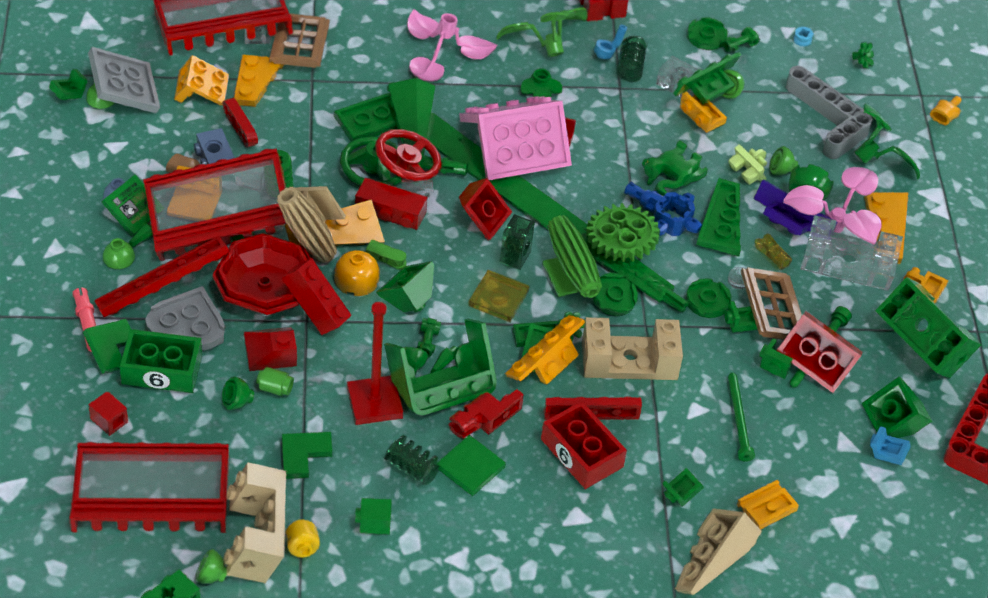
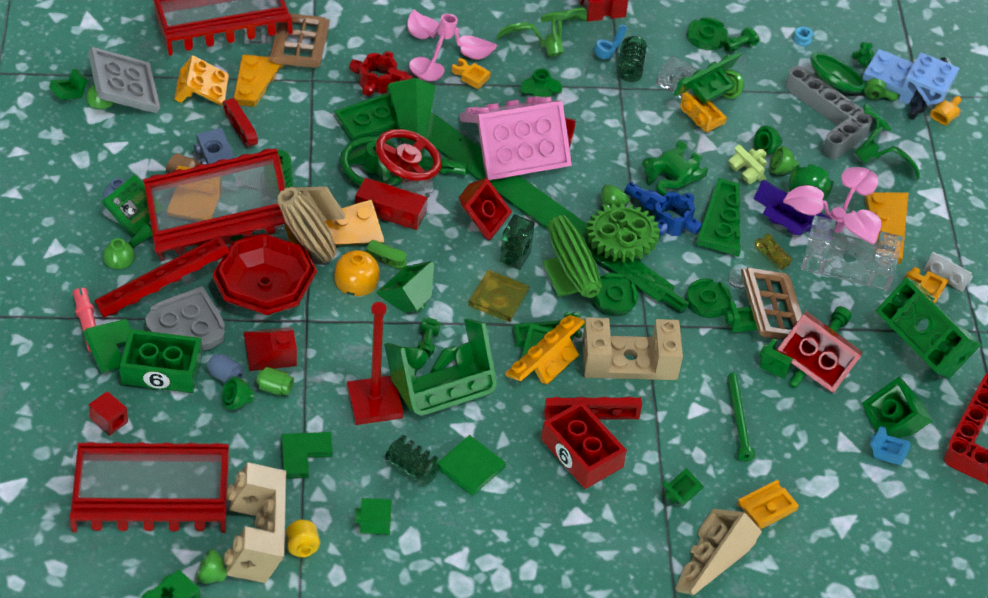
red brick [282,258,352,335] -> none
red plate [448,389,524,438] -> none
none -> sand blue brick [207,353,244,383]
none -> red piece [349,51,429,96]
none -> light orange plate [451,58,491,89]
none -> bright green brick [600,184,630,210]
none -> green brick [753,126,782,155]
none -> green dish [810,52,866,93]
none -> light blue piece [862,49,960,120]
none -> bright green plate [865,78,898,101]
none -> white hinge [923,252,973,292]

